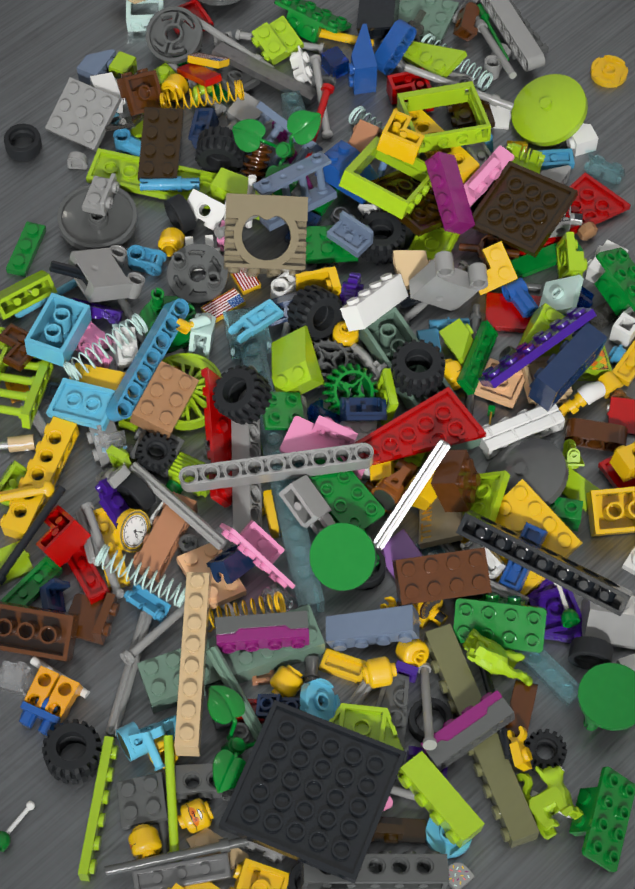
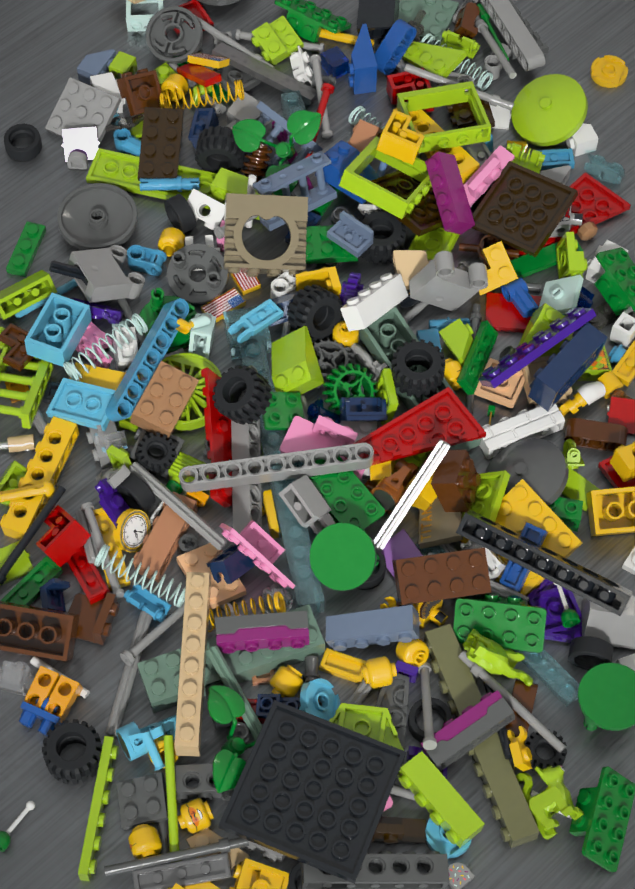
light grey bracket [82,173,119,216] -> none
none -> piece [62,127,100,162]
none -> light orange tile [186,491,209,507]
none -> lime hinge [440,30,481,59]
none -> light grey bar [458,651,566,753]

